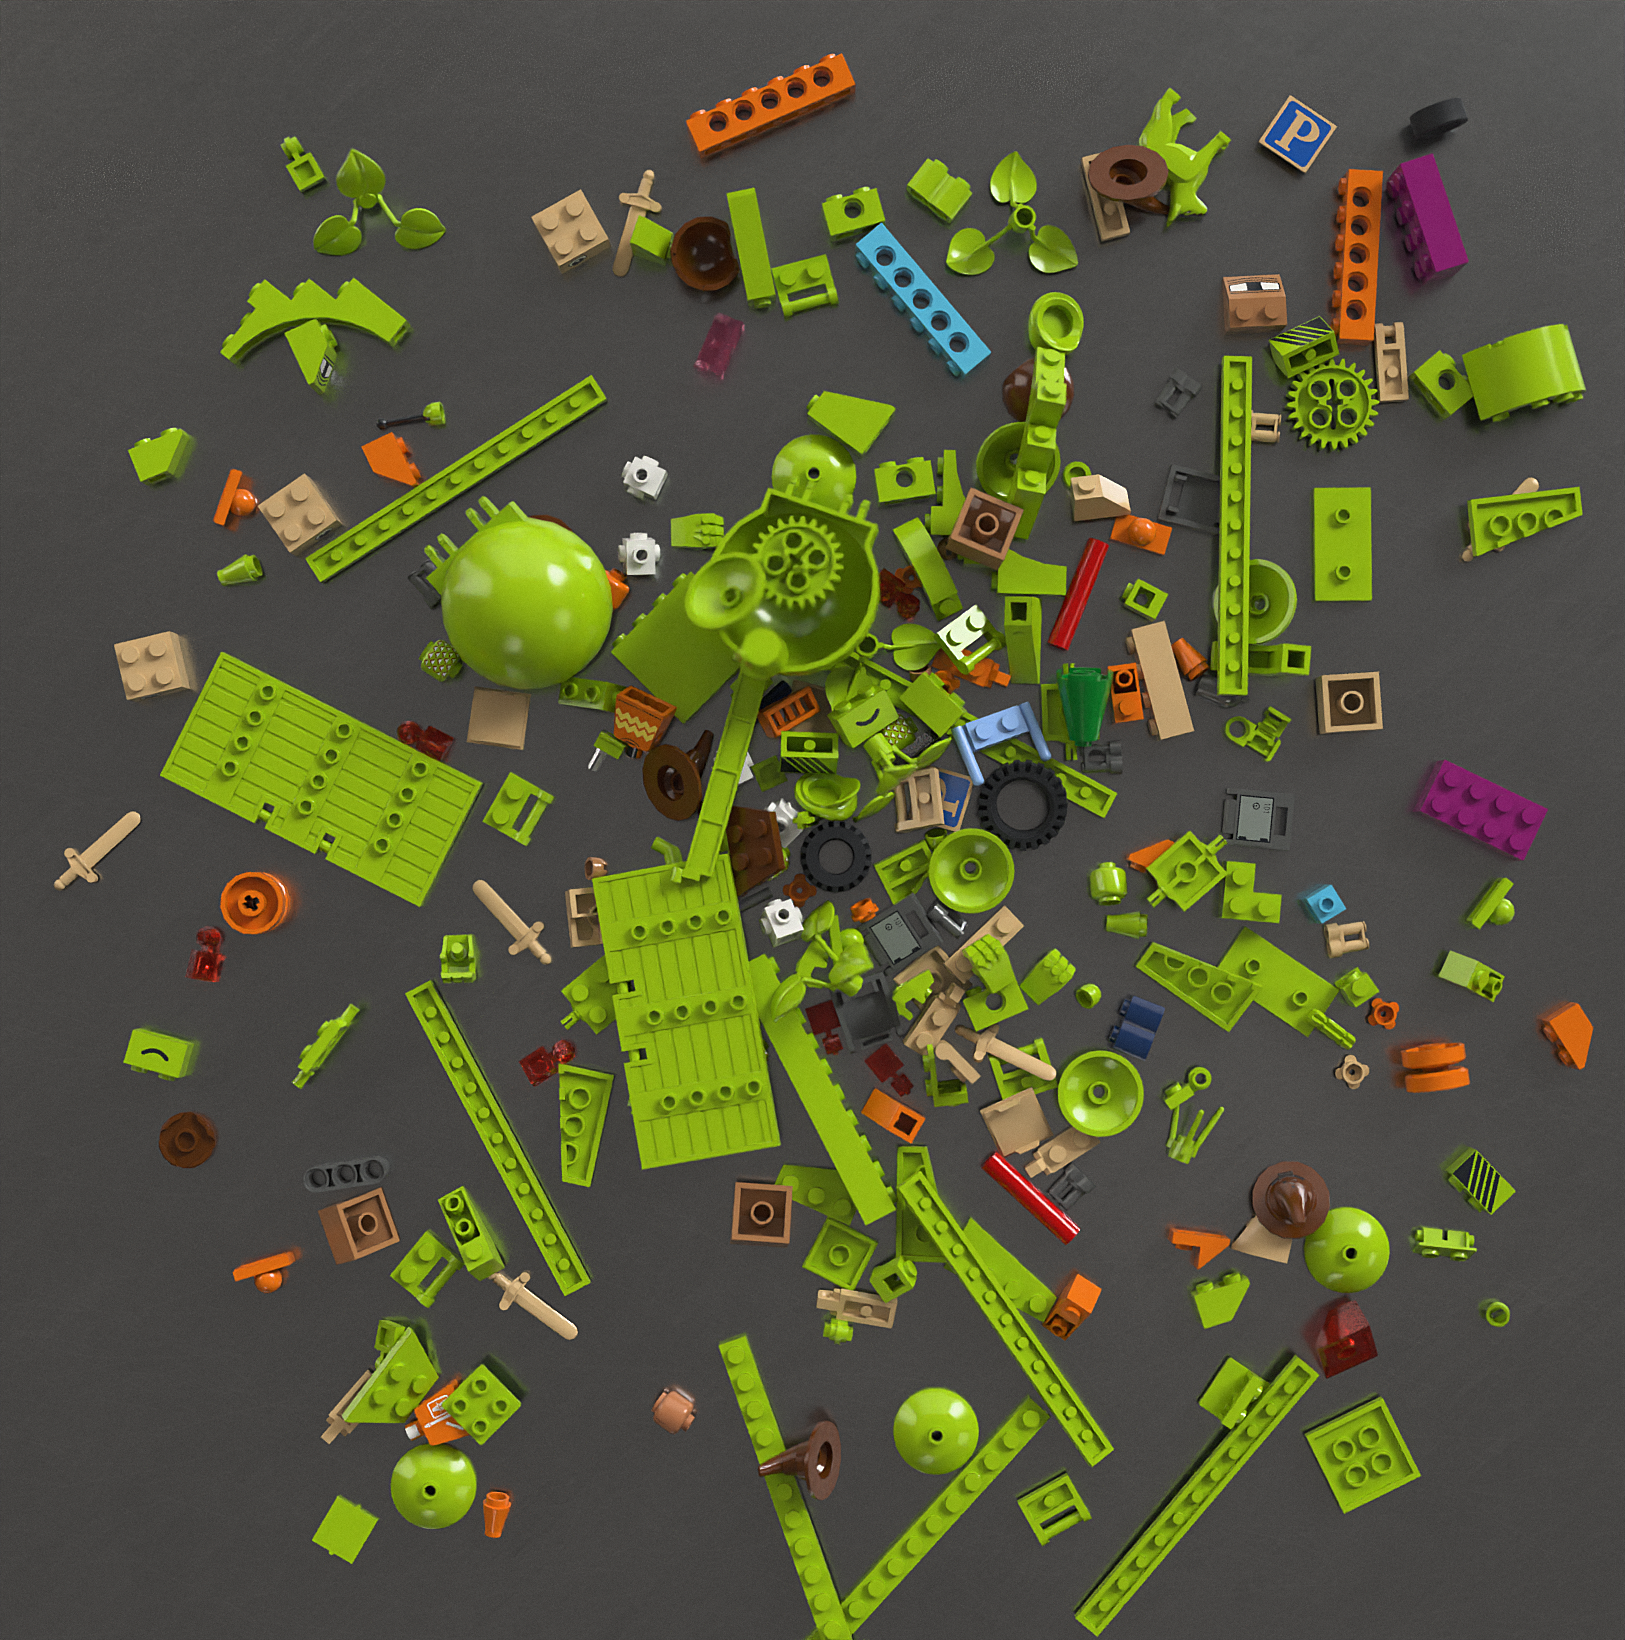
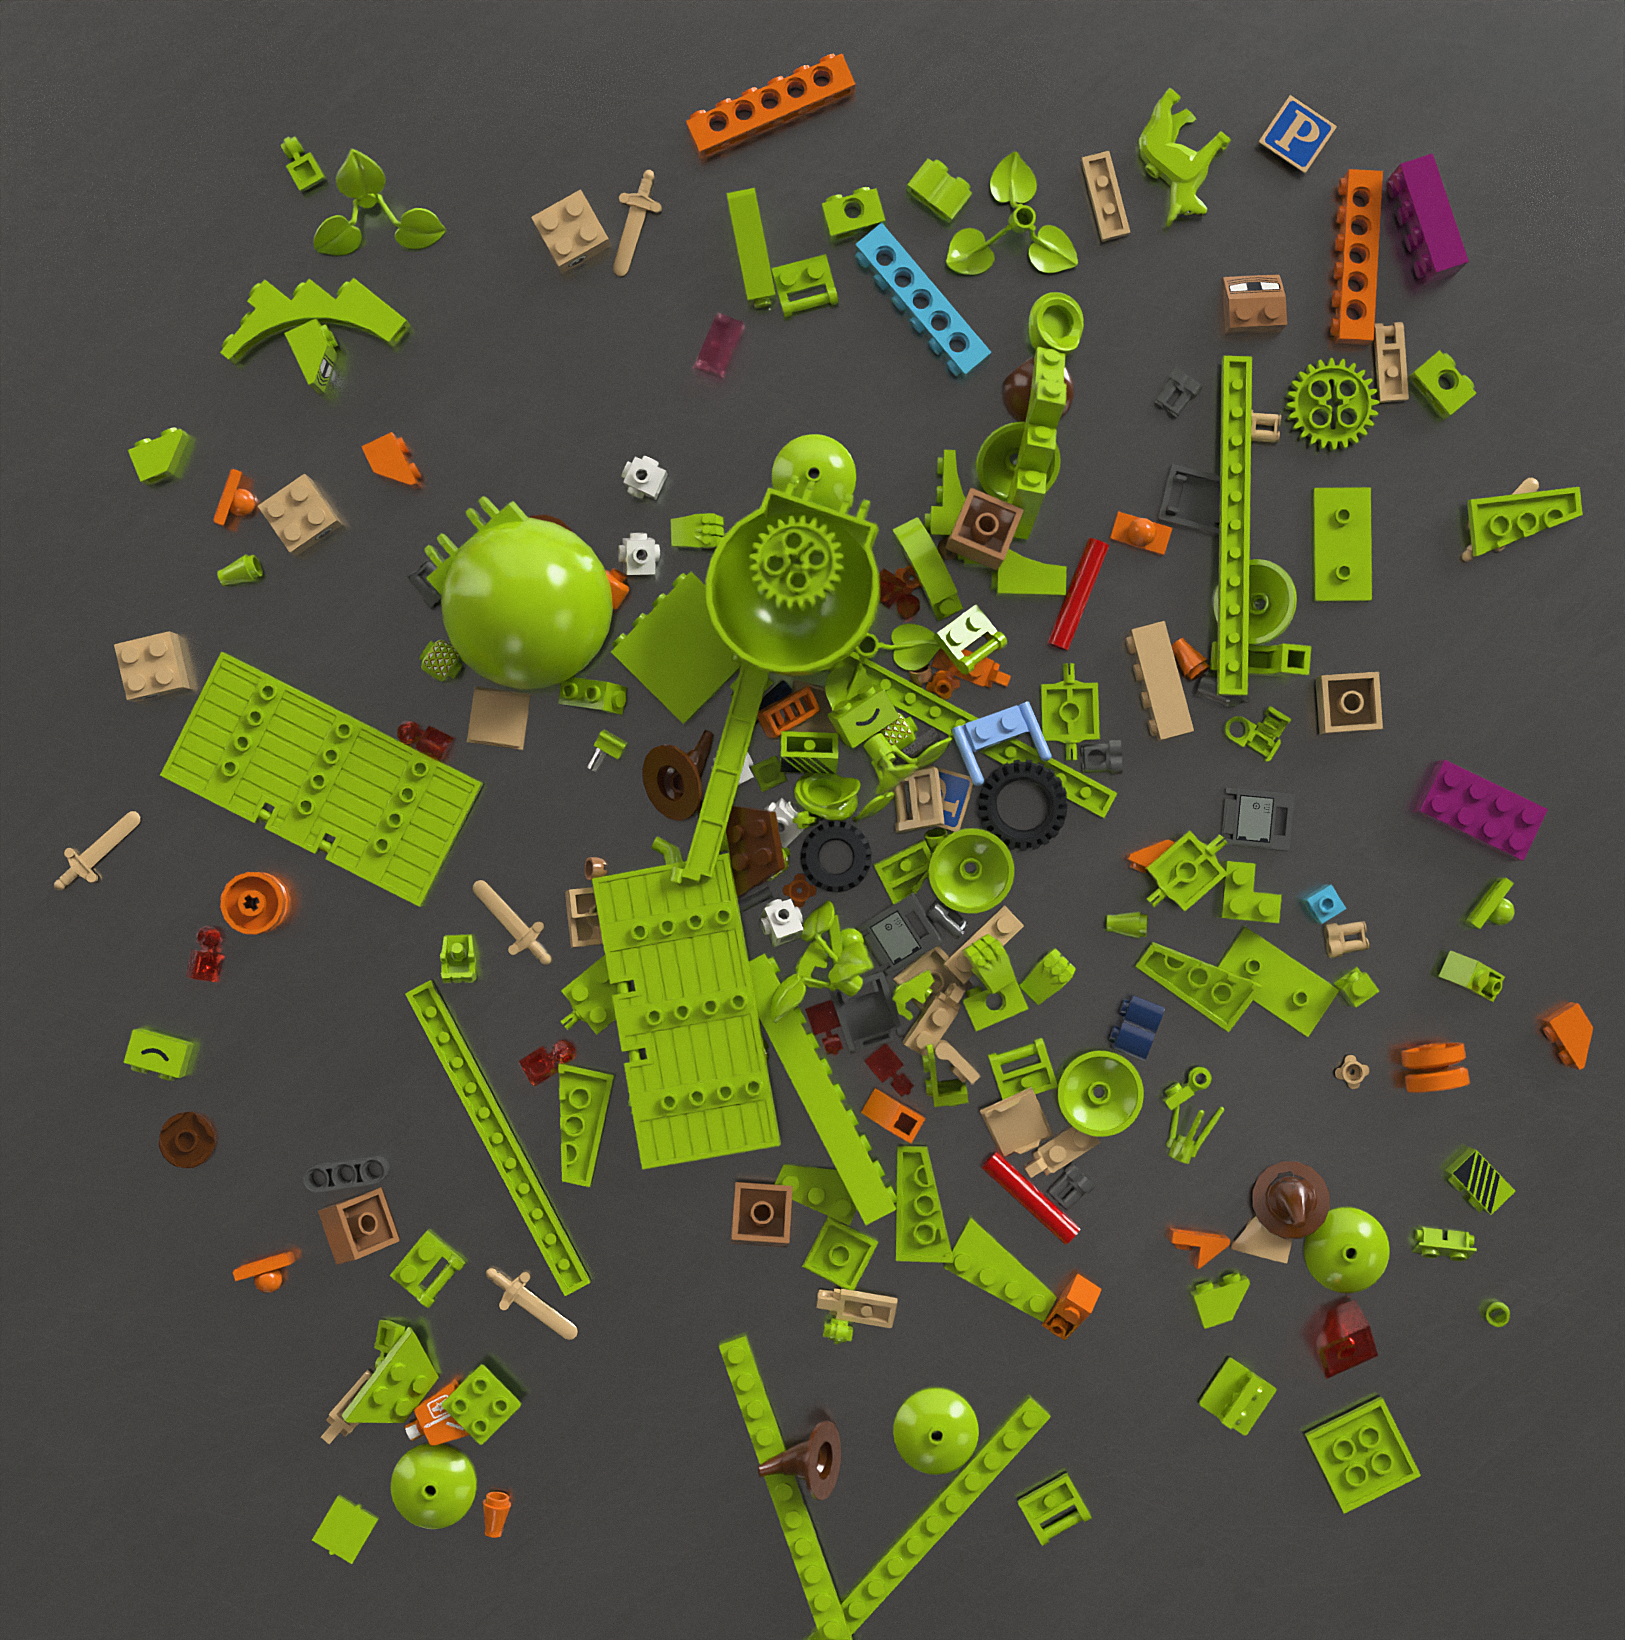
lime plate [292,1003,360,1089] -> none
lime plate [305,375,607,583] -> none
hinge [376,402,445,429] -> none
lime slope [438,1186,505,1281] -> none
lime plate [482,772,555,846] -> none
orange torso [613,685,677,758] -> none
lime slope [630,215,674,266] -> none
nougat head [651,1391,695,1434] -> none
reddish brown cylinder [670,216,740,291] -> none
lime dish [685,552,765,631] -> none
lime hat [737,628,788,680] -> none
lime slope [806,391,896,459] -> none
orange plate [850,898,879,923] -> none
lime brick [869,1255,917,1303] -> none
lime brick [874,457,936,506] -> none
lime plate [896,1171,1114,1467] -> none
lime brick [899,672,967,737] -> none
tan sword [955,1023,1056,1081] -> none
lime slope [1004,596,1042,684] -> none
green cone [1056,667,1113,746] -> none
lime tile [1062,461,1091,489] -> none
tan slope [1070,474,1131,521] -> none
lime plate [1075,1355,1320,1637] -> none
lime hinge [1076,984,1101,1009] -> none
reddish brown piece [1088,145,1170,215] -> none
lime head [1089,862,1128,906] -> none
orange slope [1107,663,1144,725] -> none
lime brick [1121,579,1168,622] -> none
lime brick [1269,316,1339,378] -> none
lime axle [1306,1008,1356,1050] -> none
orange plate [1367,998,1399,1029] -> none
black tyre [1409,98,1468,140] -> none
lime cylinder [1462,324,1586,422] -> none

